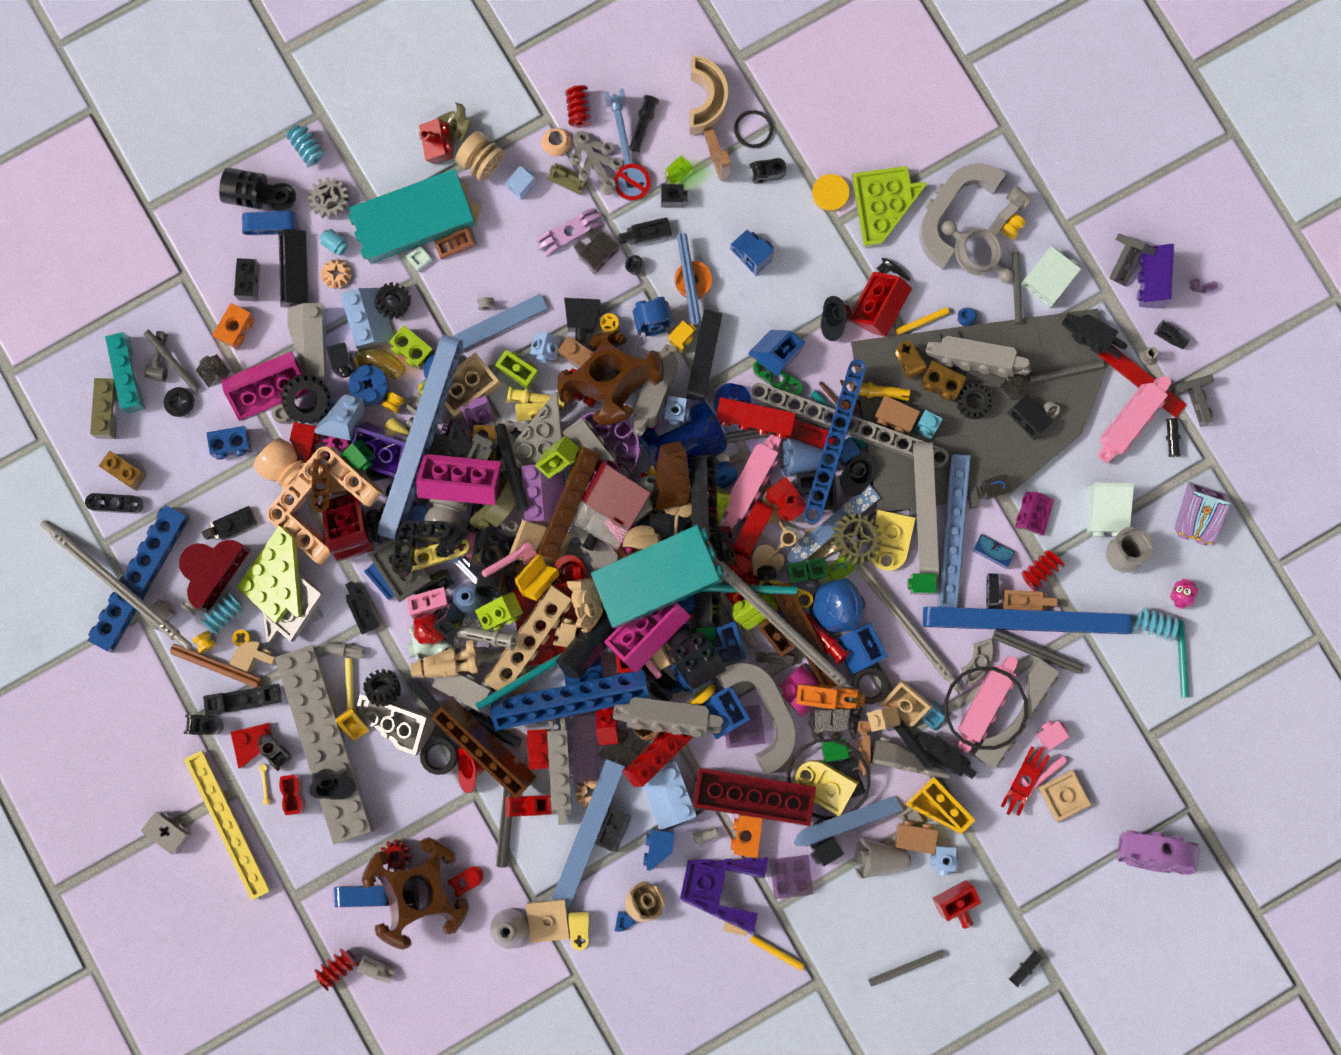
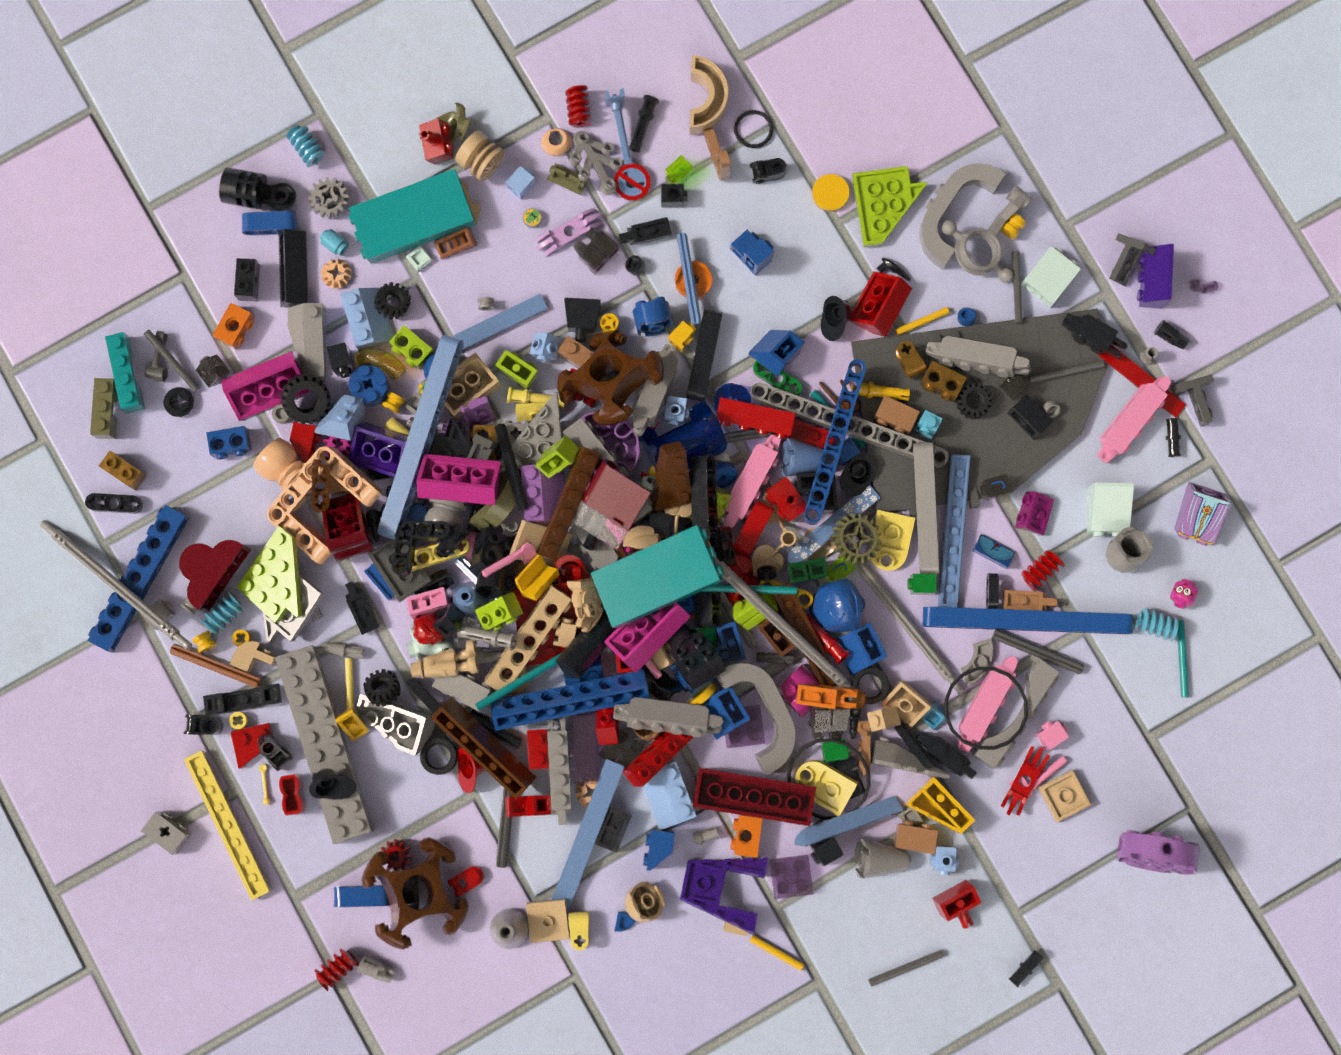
black hinge [201,506,257,540] -> none
green brick [341,439,376,471] -> none
none -> light yellow bush [229,712,248,730]
none -> tile [523,208,542,228]

